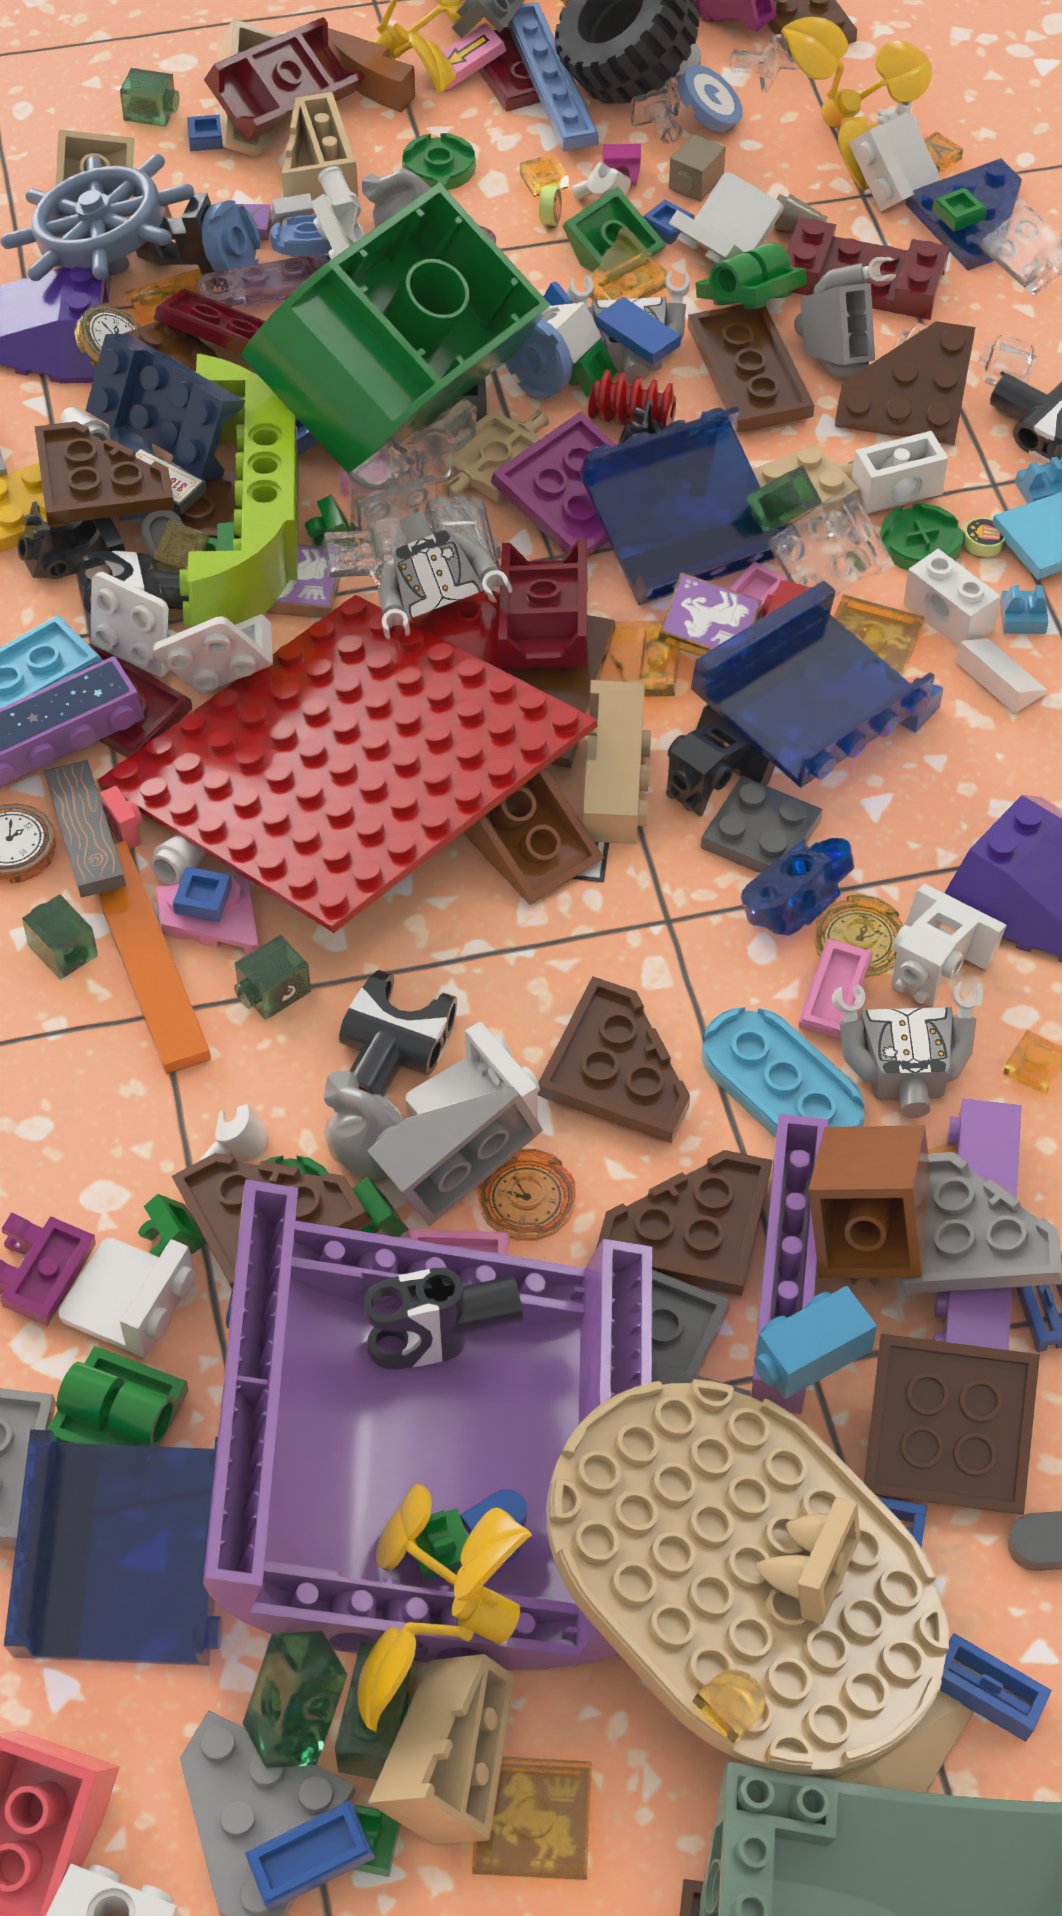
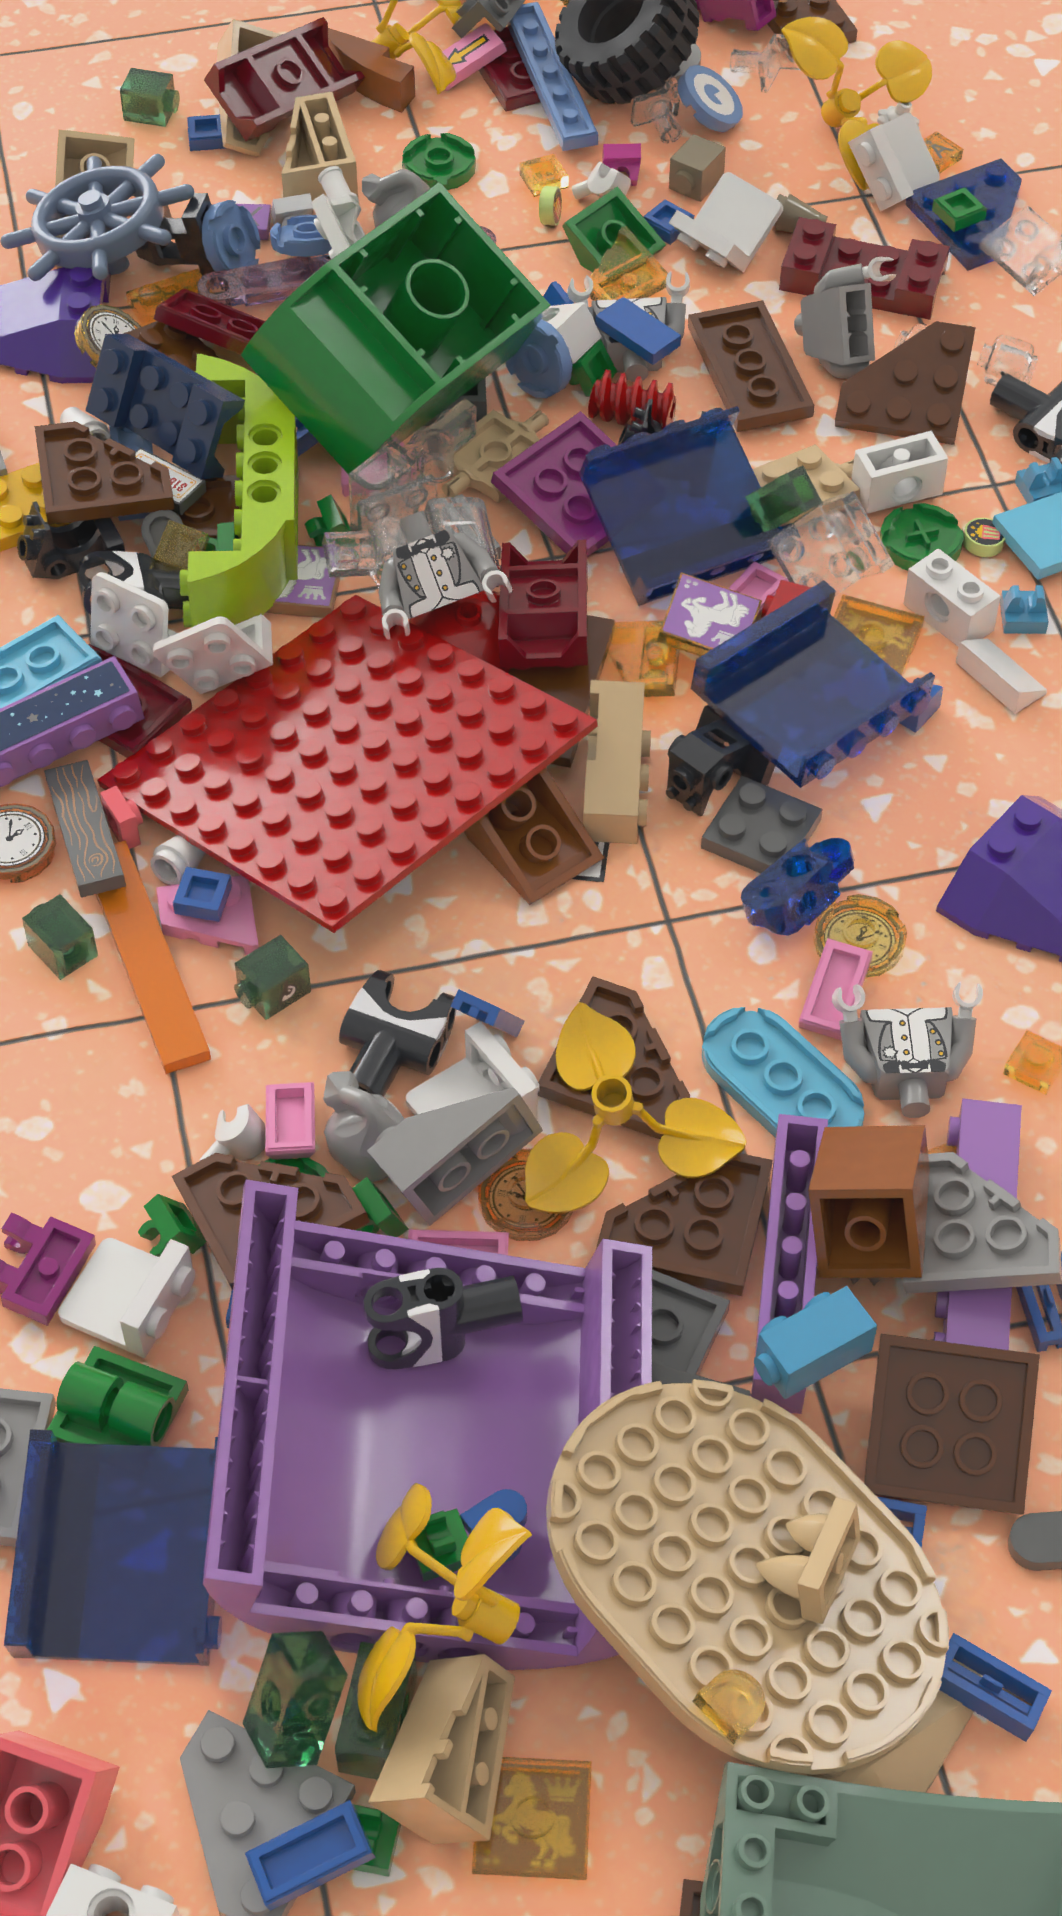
green plate [695,242,807,309] -> none
white tile [891,883,1007,1007] -> none
none -> bright pink tile [265,1082,315,1160]
none -> blue tile [450,989,525,1038]
none -> yellow plant [525,1002,747,1214]

